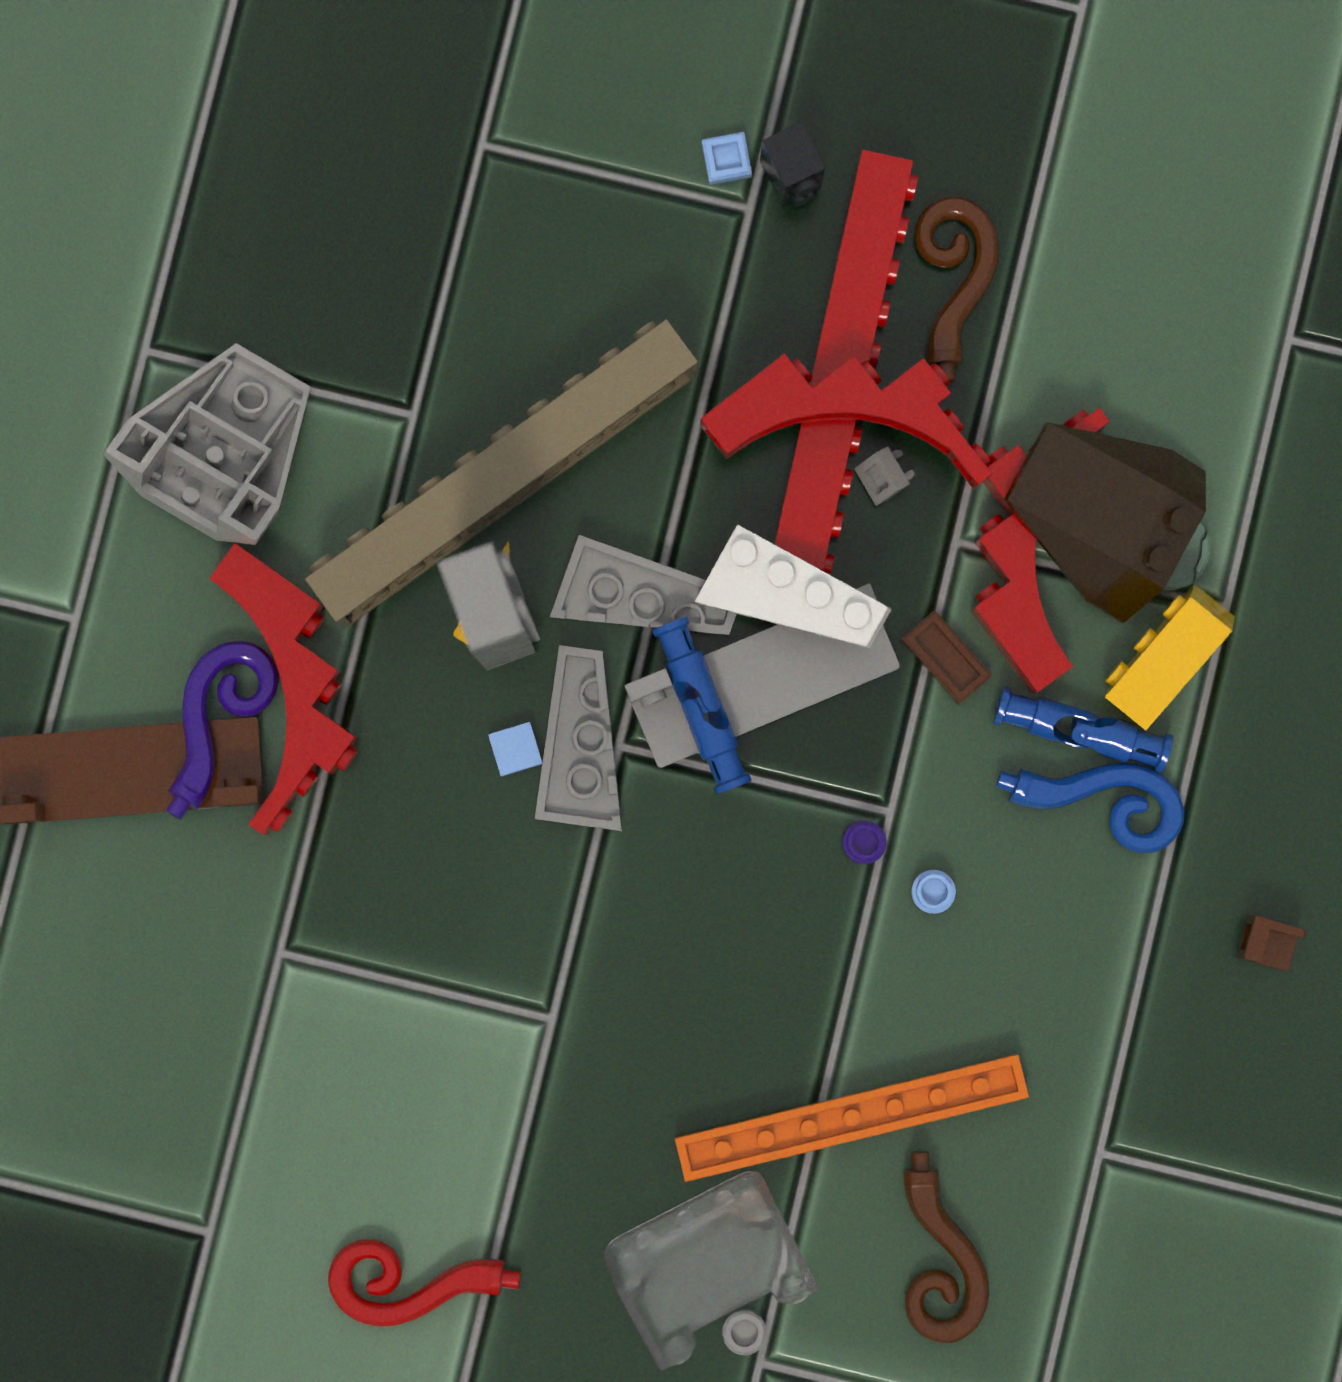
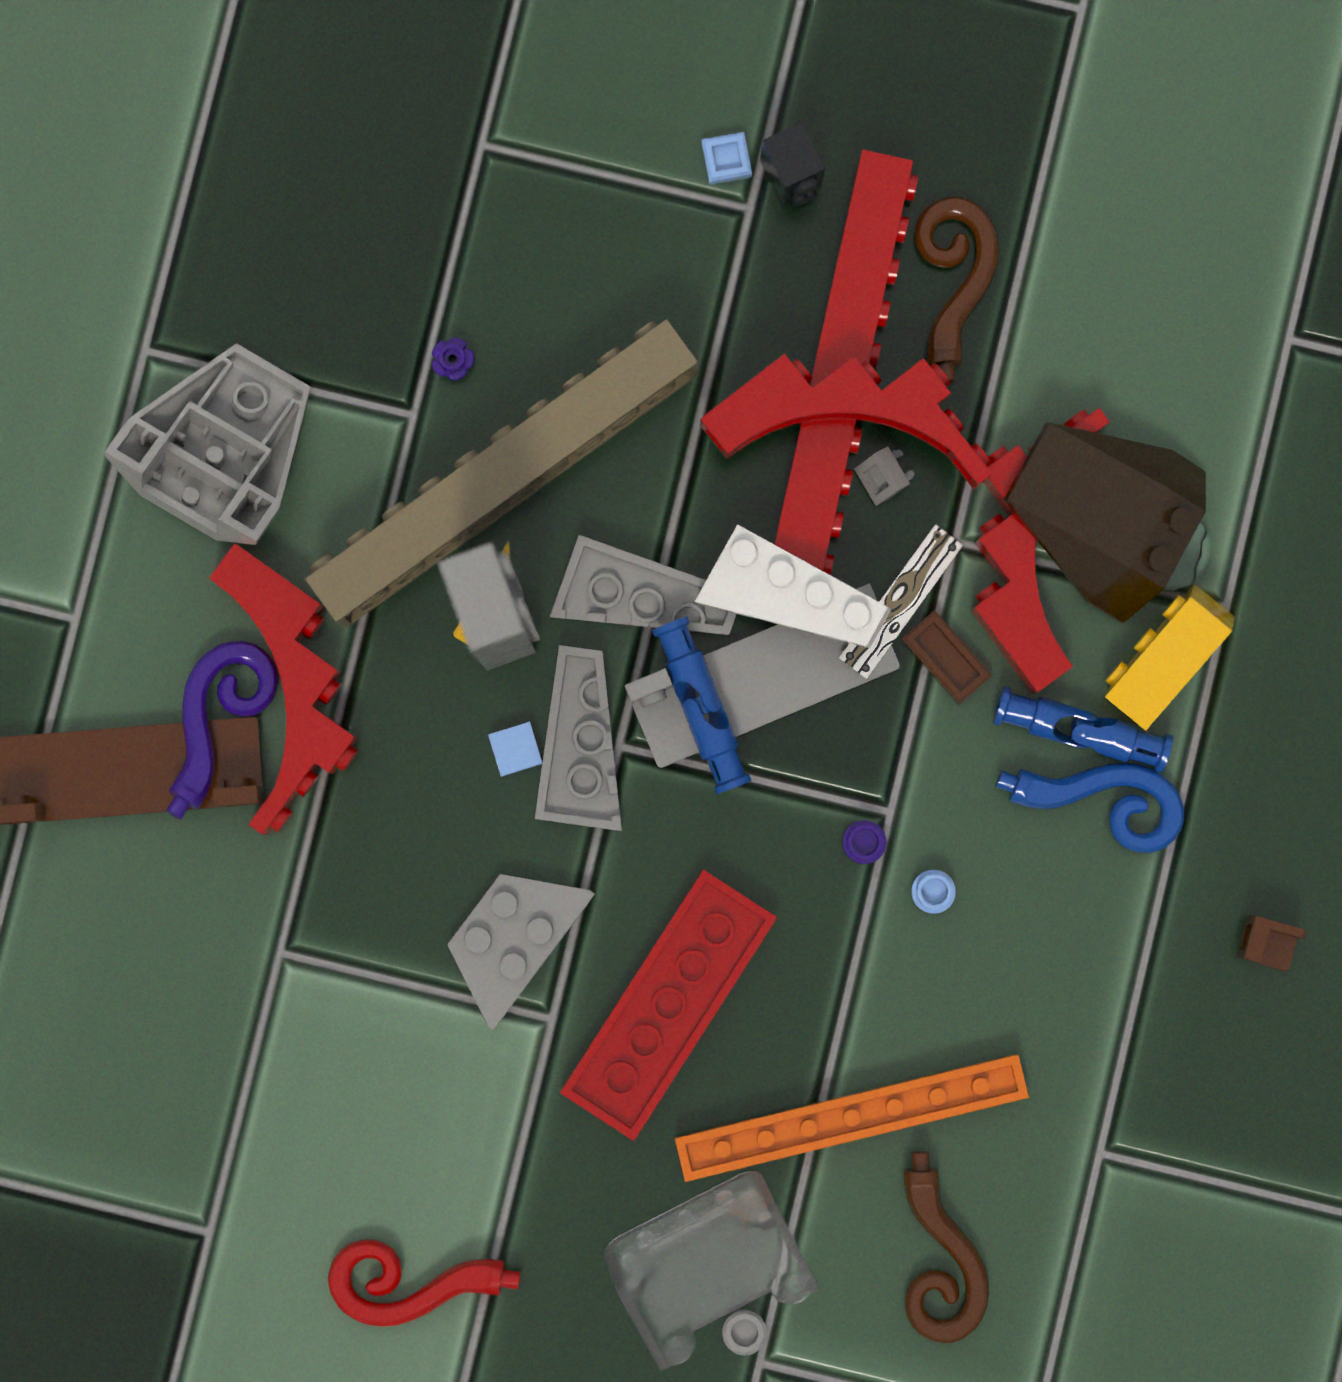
none -> dark purple plate [432,337,474,380]
none -> light grey wing [447,874,595,1030]
none -> red plate [560,870,777,1141]
none -> sticker [839,524,963,679]

